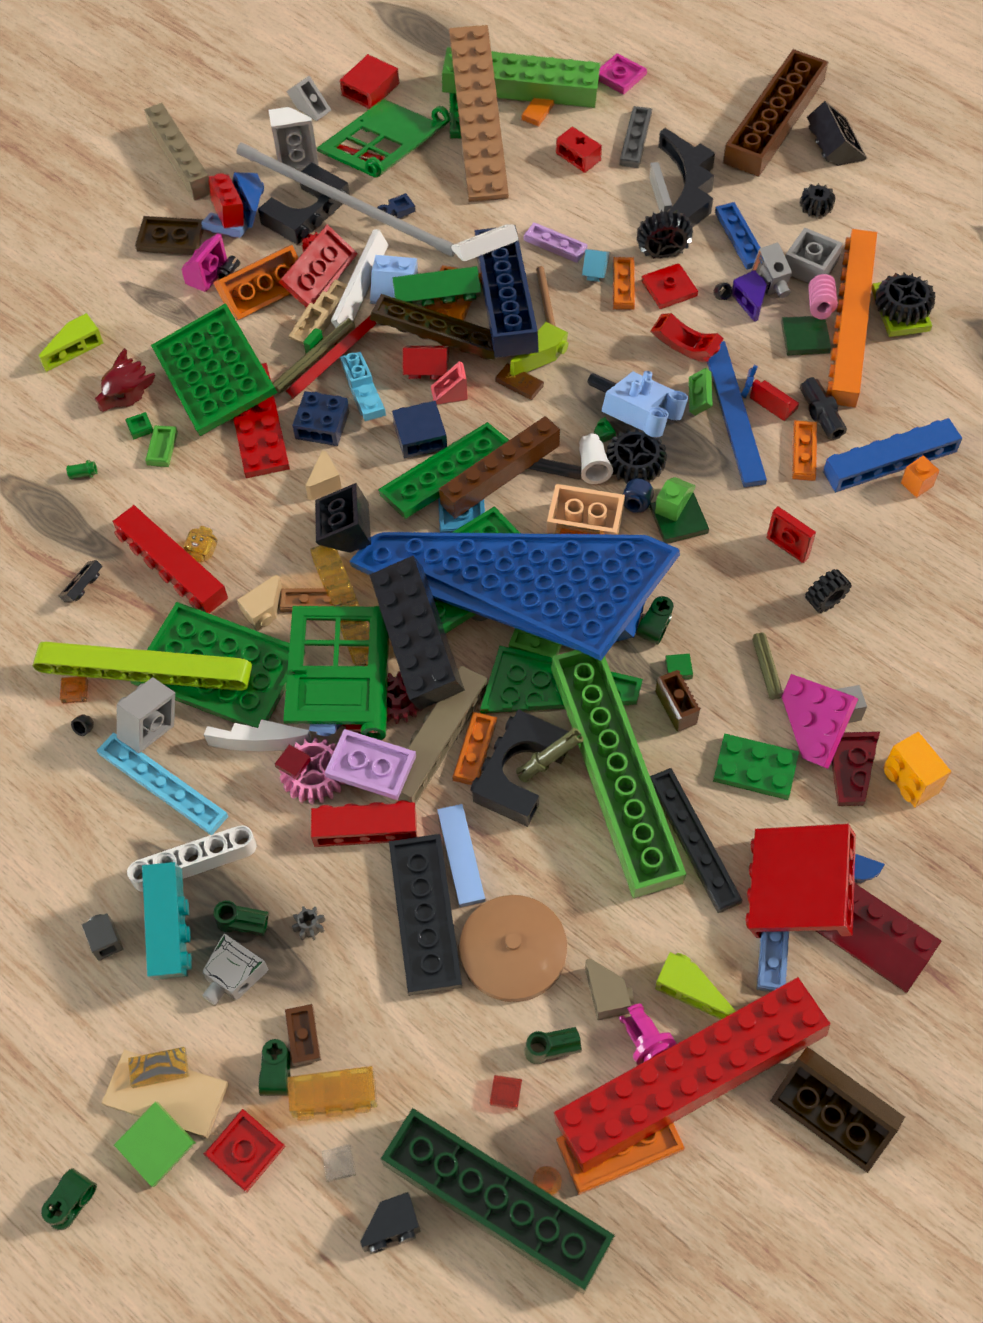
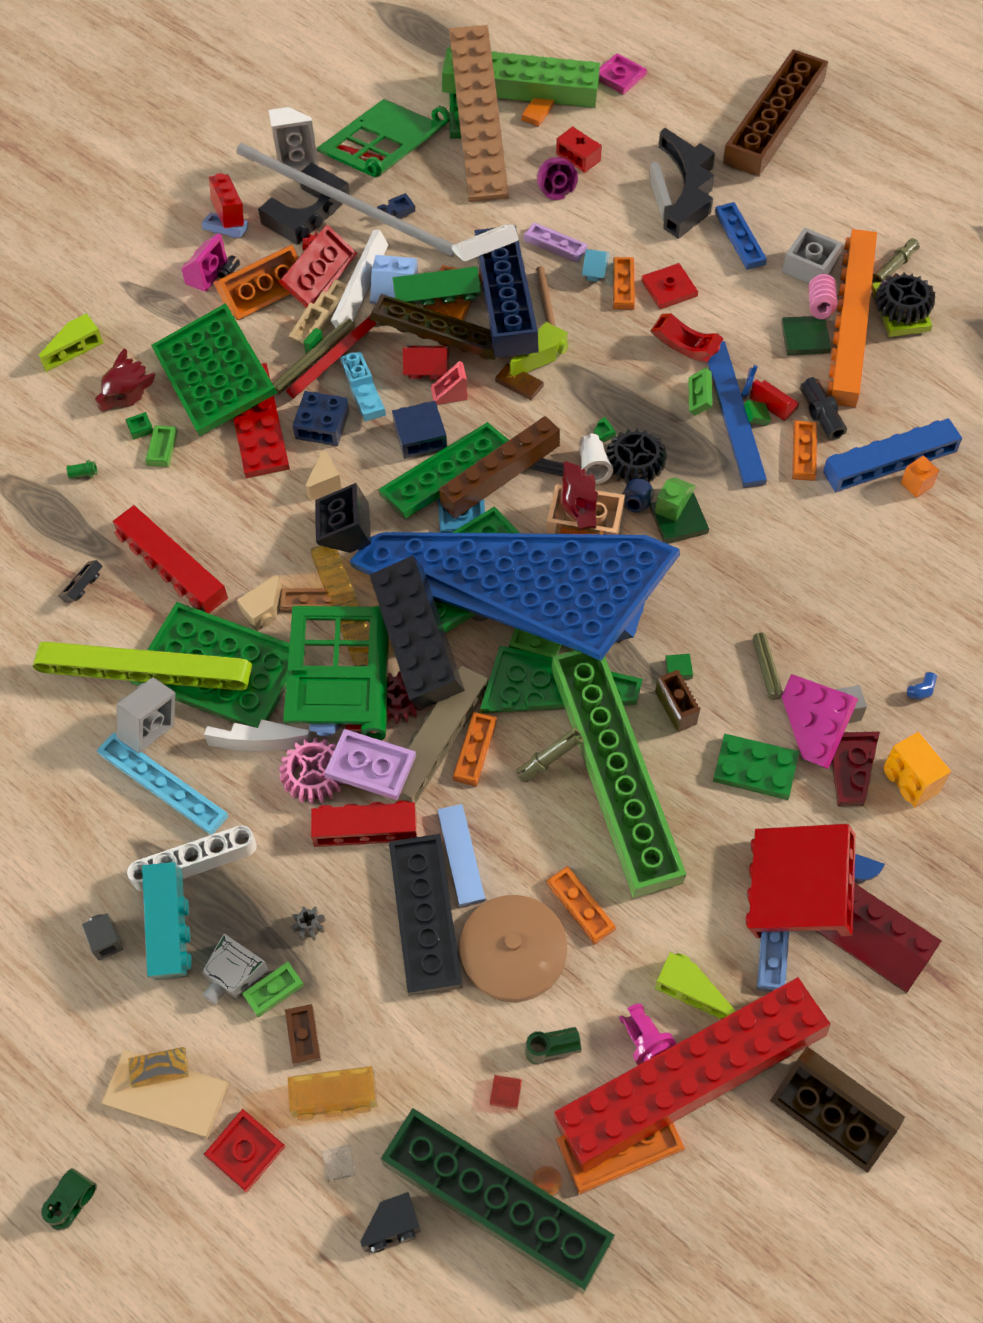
clear orange plate [60,676,88,704] -> none
black hinge [71,714,94,736] -> none
bright green tile [114,1102,196,1187] -> none
dark brown plate [135,216,204,255] -> none
dark tan brick [144,103,210,201] -> none
clear yellow head [183,526,218,562] -> none
dark green piece [213,900,269,936] -> none
blue slope [232,172,264,228] -> none
dark green piece [259,1039,291,1096] -> none
dark red tile [275,744,311,780] -> none
light grey slope [286,76,331,121] -> none
red brick [340,54,400,109] -> none
black arch [470,709,569,827] -> none
dark tan slope [585,959,634,1020] -> none
light blue piece [587,371,688,437] -> none
dark grey tile [619,106,652,168] -> none
black gear [636,209,693,259] -> none
dark green piece [636,596,674,645] -> none
black tile [650,768,743,913] -> none
black hinge [713,283,732,300] -> none
dark purple slope [732,270,767,322] -> none
light grey torso [751,242,792,299] -> none
red tile [766,506,816,563] -> none
black gear [800,183,836,218] -> none
black tyre [805,569,852,613] -> none
black slope [807,101,867,166] -> none
none -> bright green plate [242,962,304,1018]
none -> magenta cylinder [537,157,578,200]
none -> orange tile [547,866,616,945]
none -> dark red piece [560,461,598,530]
none -> green tile [744,400,772,425]
none -> olive pin [872,238,920,283]
none -> blue arm [907,672,937,700]

